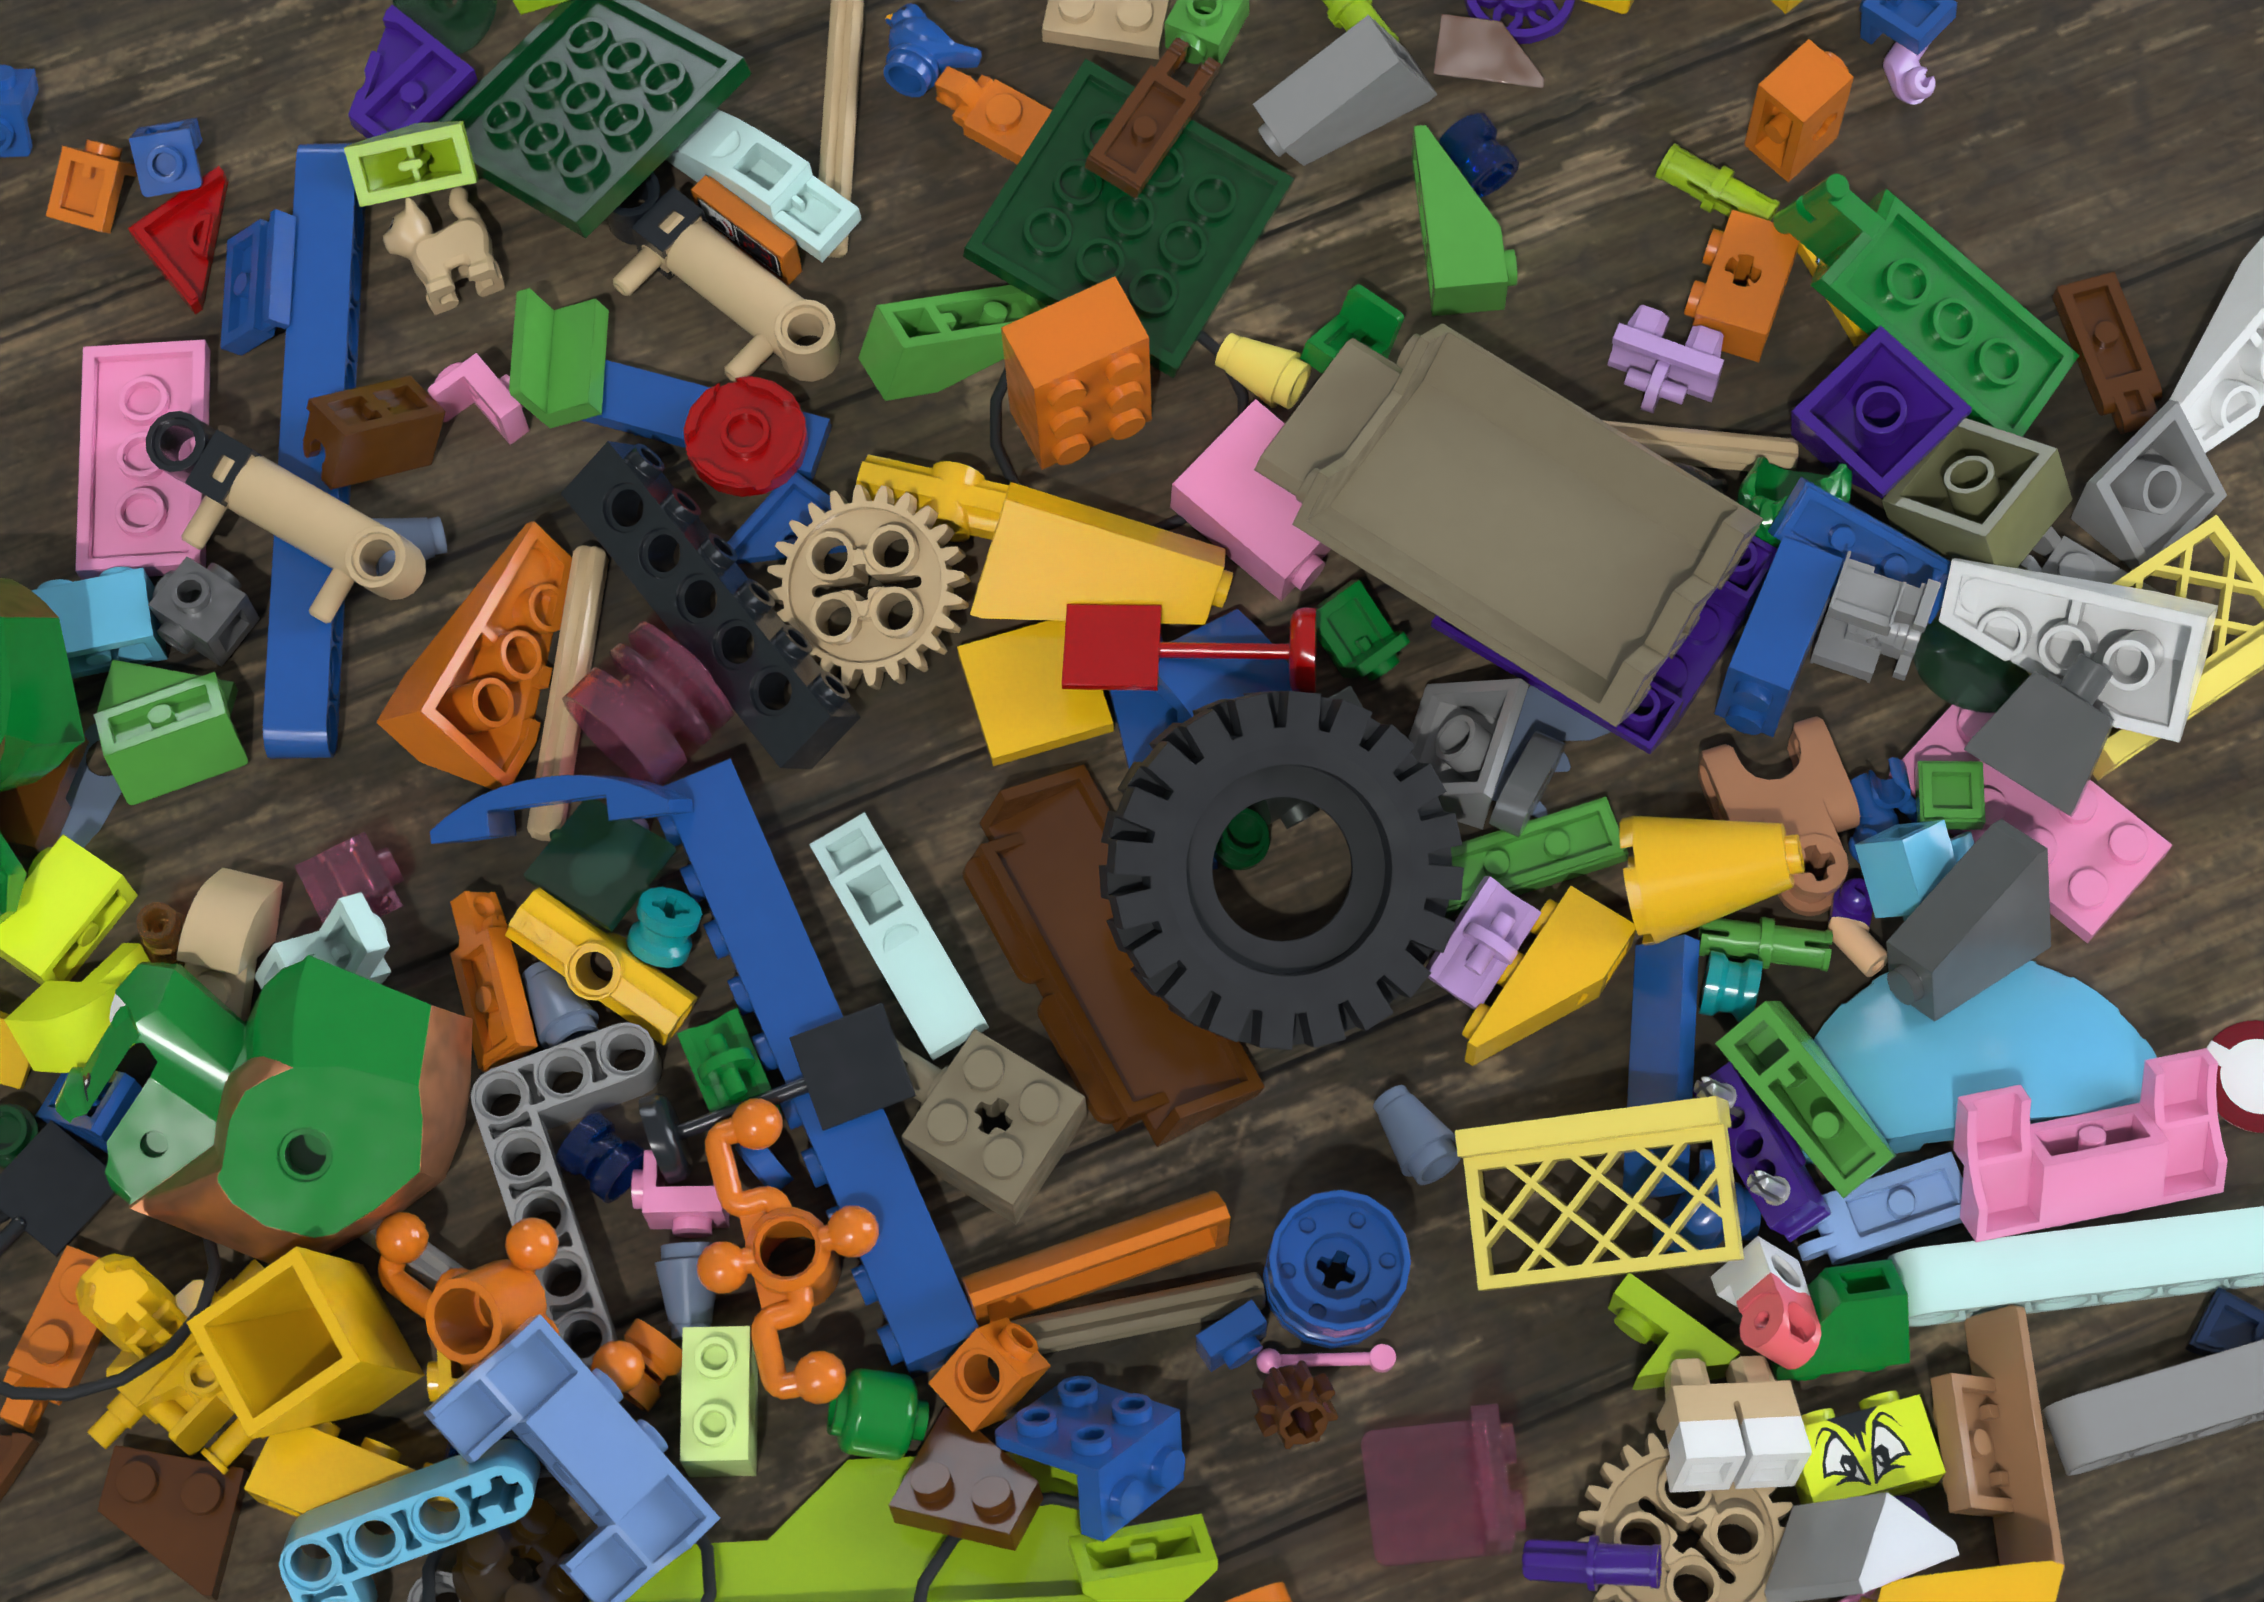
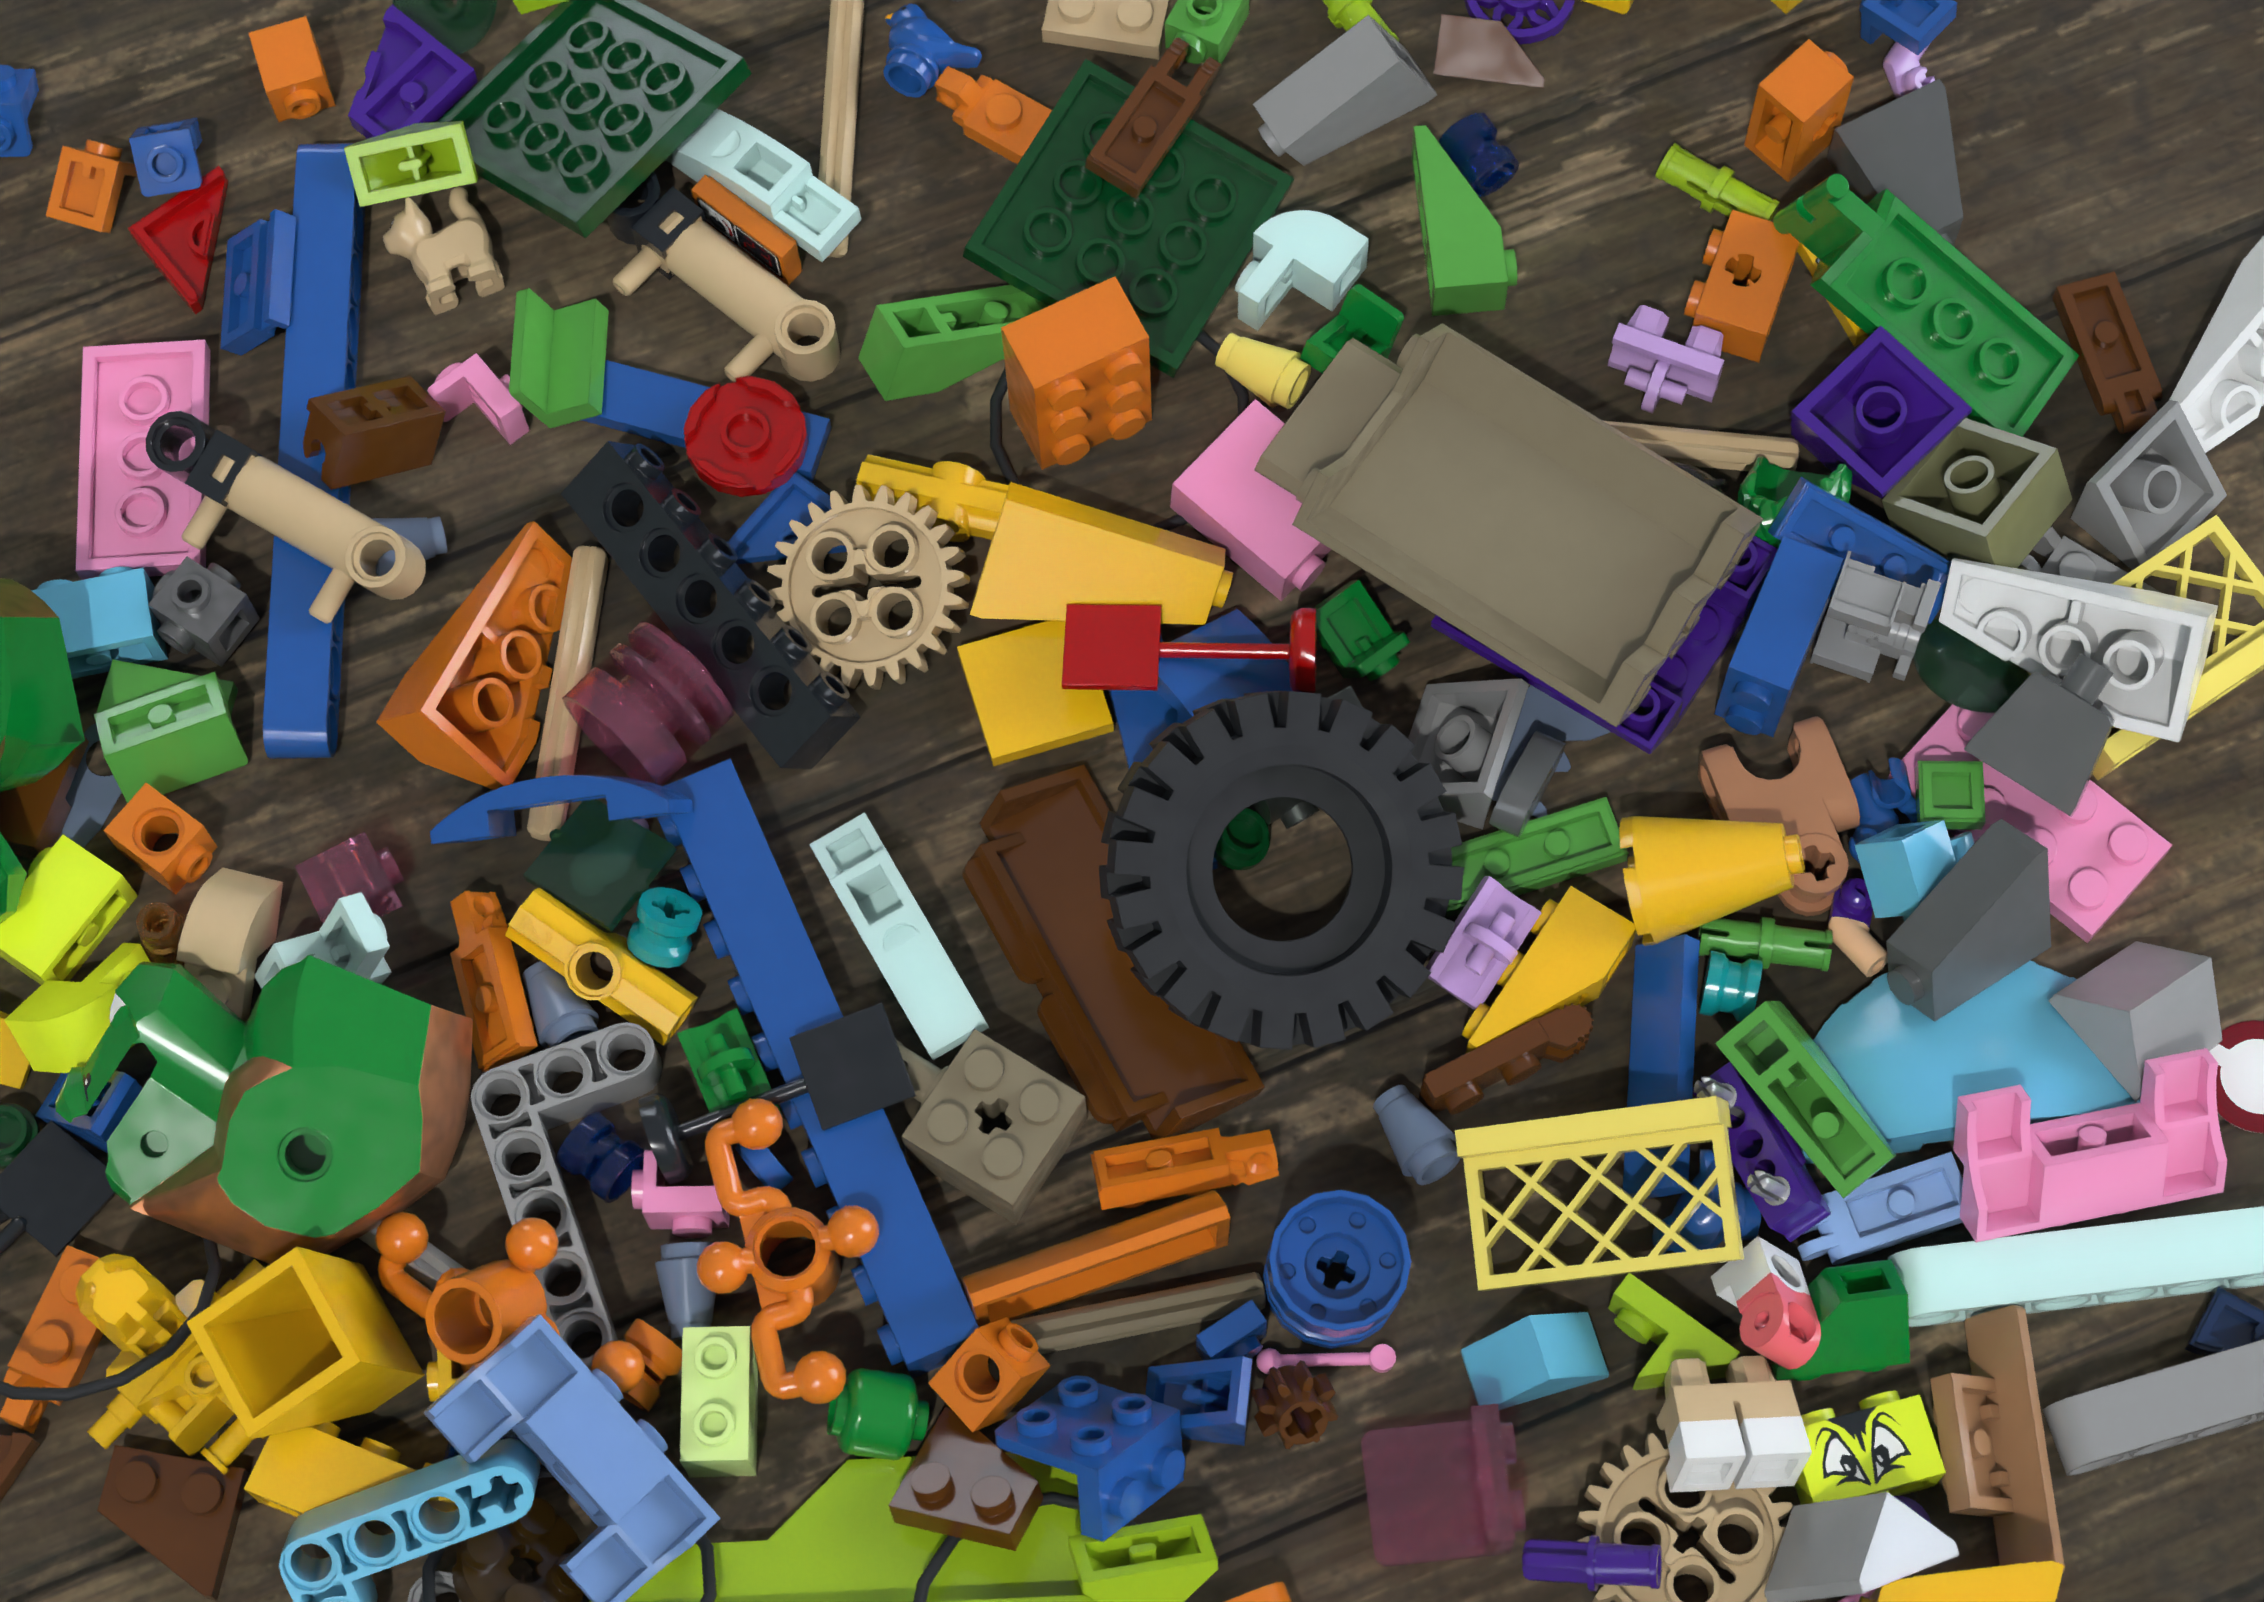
none -> orange brick [103,783,218,895]
none -> orange brick [249,16,336,122]
none -> orange hinge [1090,1127,1279,1210]
none -> blue slope [1145,1356,1252,1446]
none -> light aqua brick [1235,210,1369,331]
none -> reddish brown hinge [1419,1003,1594,1115]
none -> medium azure slope [1460,1312,1609,1415]
none -> dark grey slope [1827,78,1963,247]
none -> light grey slope [2049,941,2223,1102]

